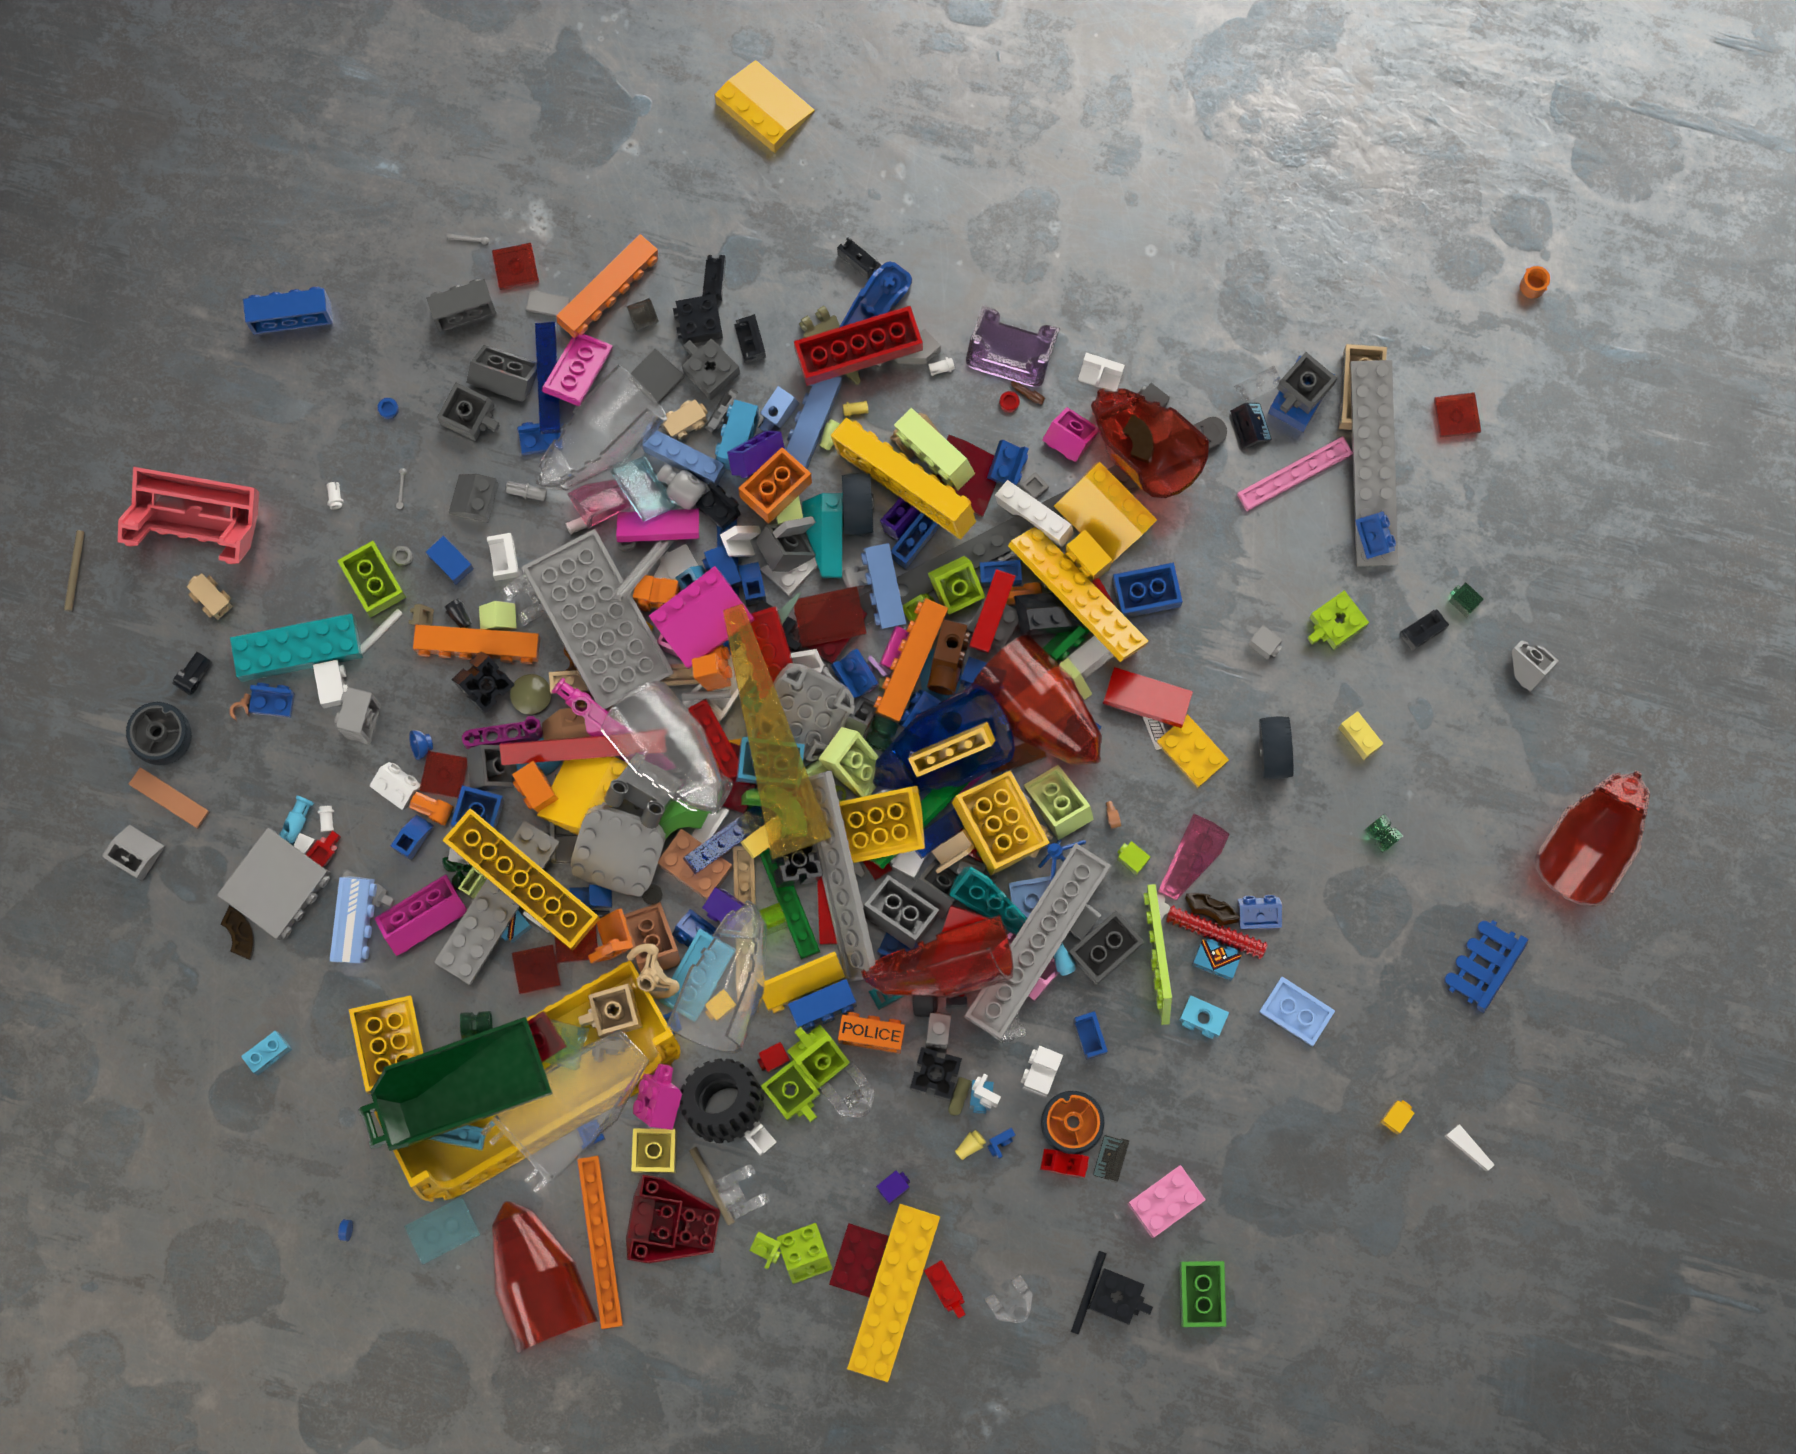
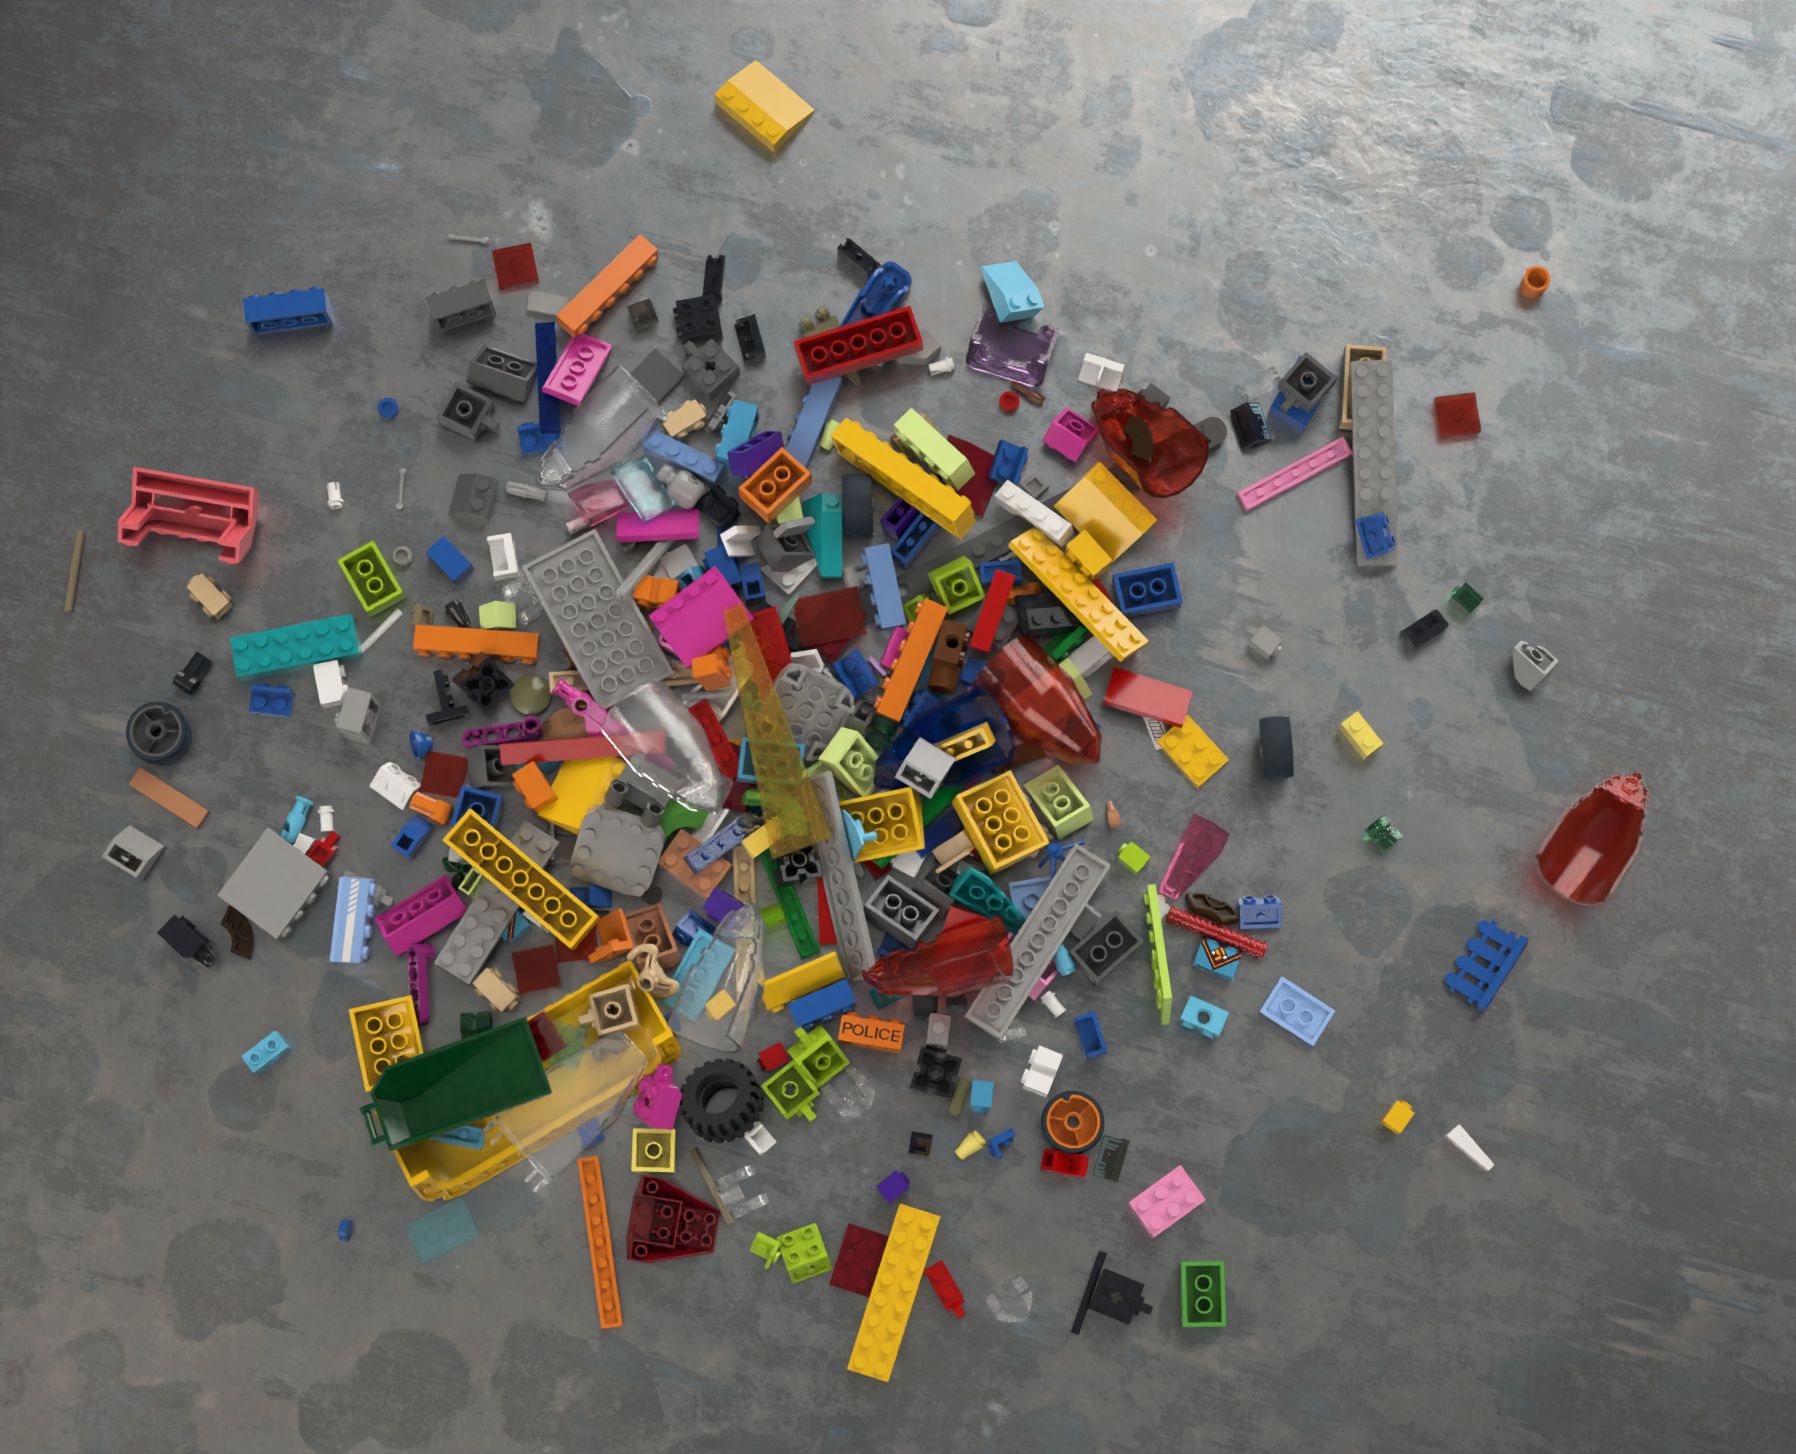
nougat piece [230,693,251,721] -> none
clear red windscreen [492,1201,598,1354] -> none
light blue torso [758,386,800,432] -> none
light yellow pin [842,401,868,418] -> none
white bracket [972,1074,1001,1109] -> none
lime hinge [1307,590,1369,650] -> none
none -> black hinge [157,914,218,968]
none -> magenta beam [407,943,435,1026]
none -> black bracket [426,670,470,726]
none -> tan brick [473,968,521,1013]
none -> medium azure shield [842,810,877,862]
none -> light grey slope [895,737,956,799]
none -> black plate [908,1131,933,1156]
none -> medium azure slope [981,261,1044,323]
none -> white pin [1040,990,1066,1018]

